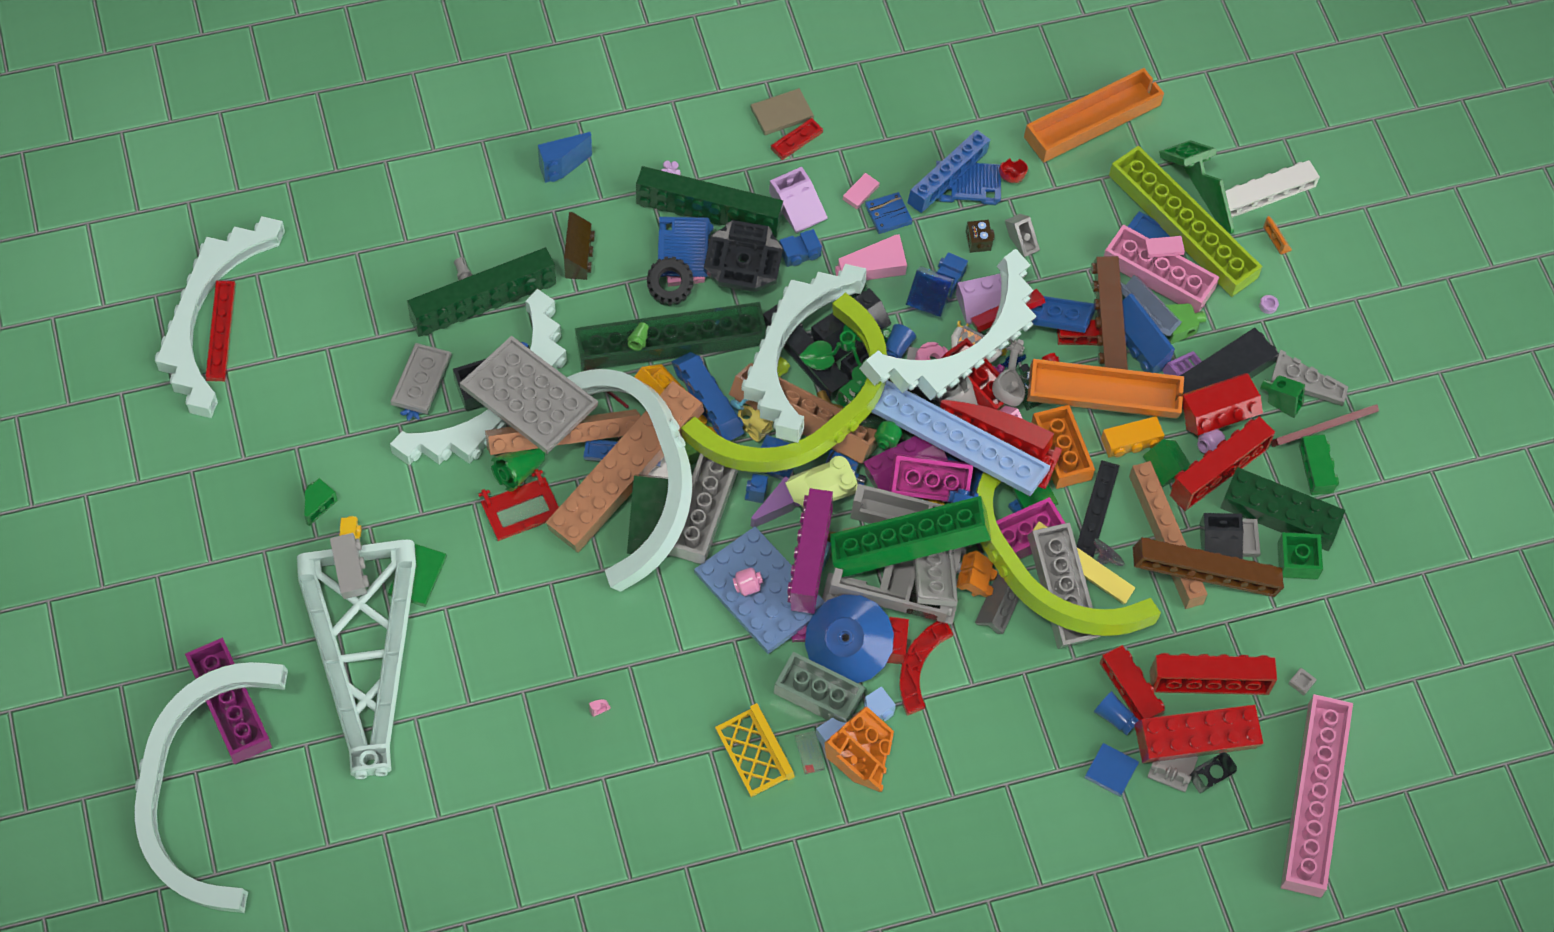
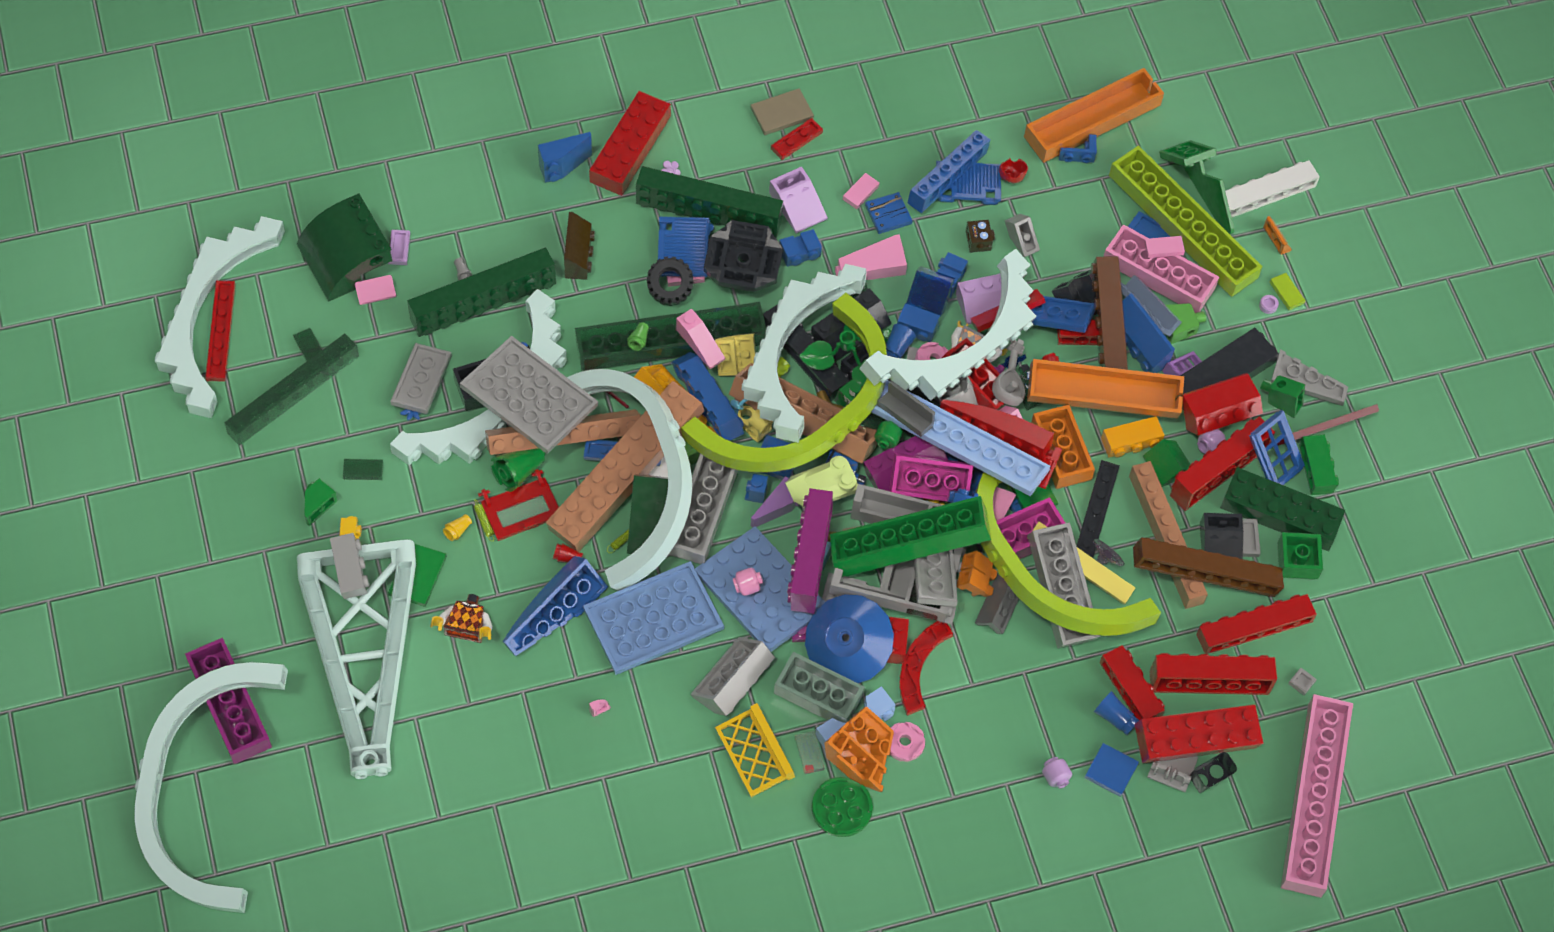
none -> clear green brick [224,333,359,446]
none -> clear green tile [293,328,326,367]
none -> dark green slope [297,193,392,302]
none -> clear green tile [343,459,384,480]
none -> bright pink slope [355,275,396,305]
none -> lavender tile [388,230,411,265]
none -> torso [430,594,493,643]
none -> yellow cone [443,514,472,541]
none -> lime piece [474,499,494,541]
none -> blue wedge [502,556,608,656]
none -> red cone [553,543,583,563]
none -> medium blue plate [583,561,724,675]
none -> red brick [589,91,671,196]
none -> lime piece [607,529,629,553]
none -> bright pink slope [676,309,725,369]
none -> light grey slope [690,637,775,716]
none -> light yellow slope [715,334,756,376]
none -> green tile [811,777,873,837]
none -> dark grey panel [877,381,935,437]
none -> bright pink tile [890,722,925,762]
none -> blue brick [897,303,940,342]
none -> bright pink slope [993,487,1016,521]
none -> lavender head [1042,757,1072,789]
none -> black brick [1052,270,1097,315]
none -> blue bracket [1059,134,1097,163]
none -> red brick [1196,594,1317,654]
none -> blue piece [1249,410,1305,485]
none -> lime tile [1269,273,1305,310]

